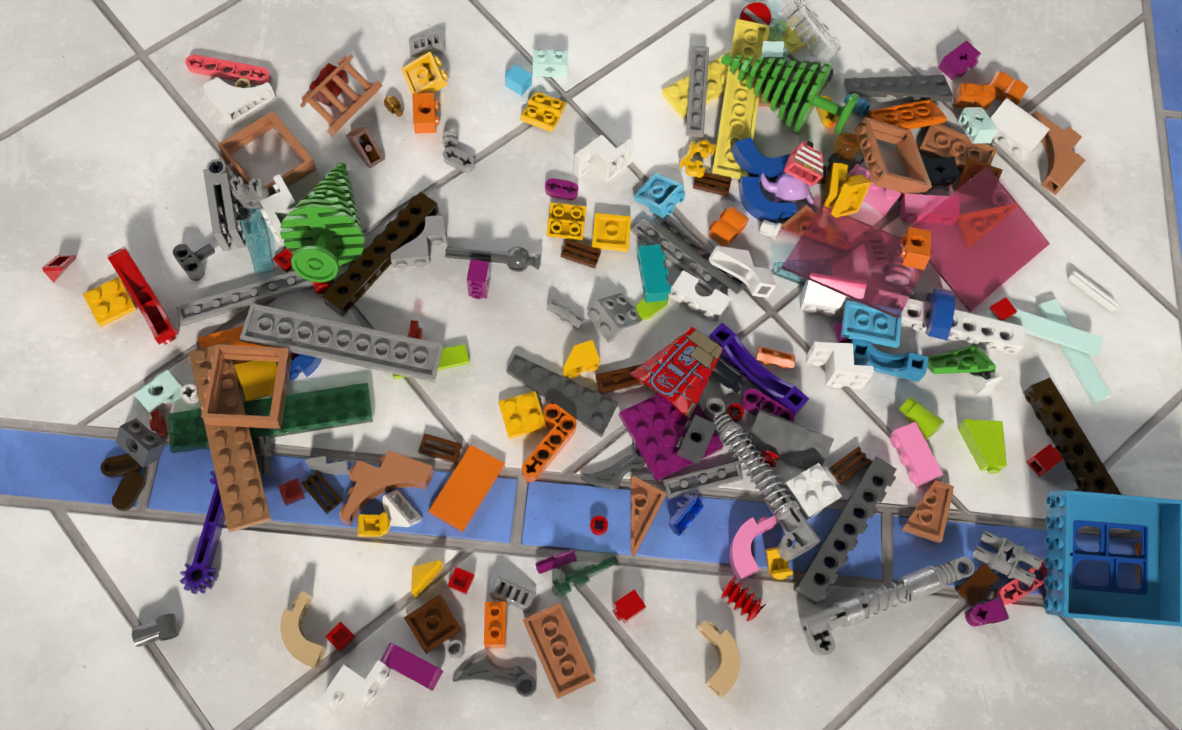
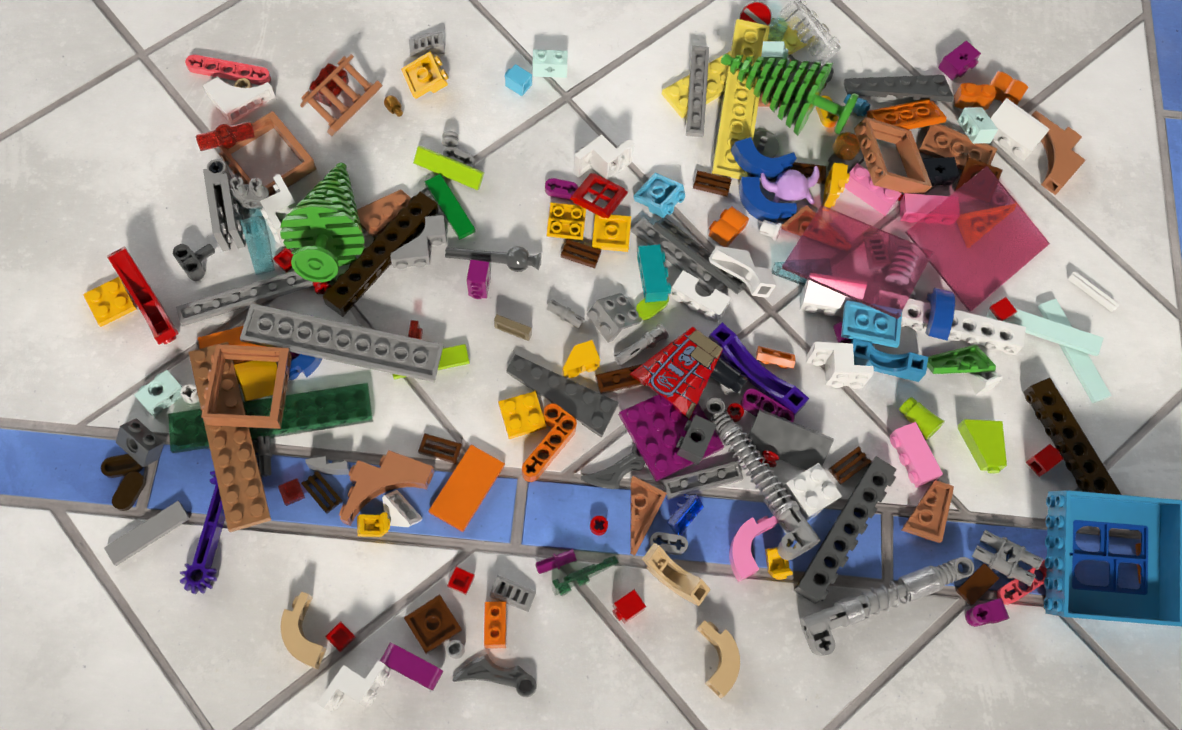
red slope [42,255,76,283] -> none
dark grey piece [131,613,179,647] -> none
clear red plate [149,410,168,436] -> none
reddish brown slope [346,126,385,168] -> none
yellow slope [411,560,444,598] -> none
orange brick [412,93,439,134] -> none
yellow slope [520,91,567,132] -> none
nougat plate [523,602,596,699] -> none
yellow helmet [679,140,716,178] -> none
red piece [721,576,766,622] -> none
torso [784,141,823,186] -> none
yellow plate [831,174,872,218] -> none
orange brick [900,227,931,270] -> none
none -> light grey tile [104,501,190,566]
none -> clear red piece [196,121,255,151]
none -> nougat wing [357,189,411,238]
none -> lime tile [413,146,485,190]
none -> green tile [424,174,476,240]
none -> dark tan tile [494,314,532,341]
none -> red piece [570,173,628,219]
none -> light grey pin [614,323,669,365]
none -> tan arch [642,543,710,606]
none -> light grey beam [649,532,688,555]
none -> light grey piece [753,131,779,158]

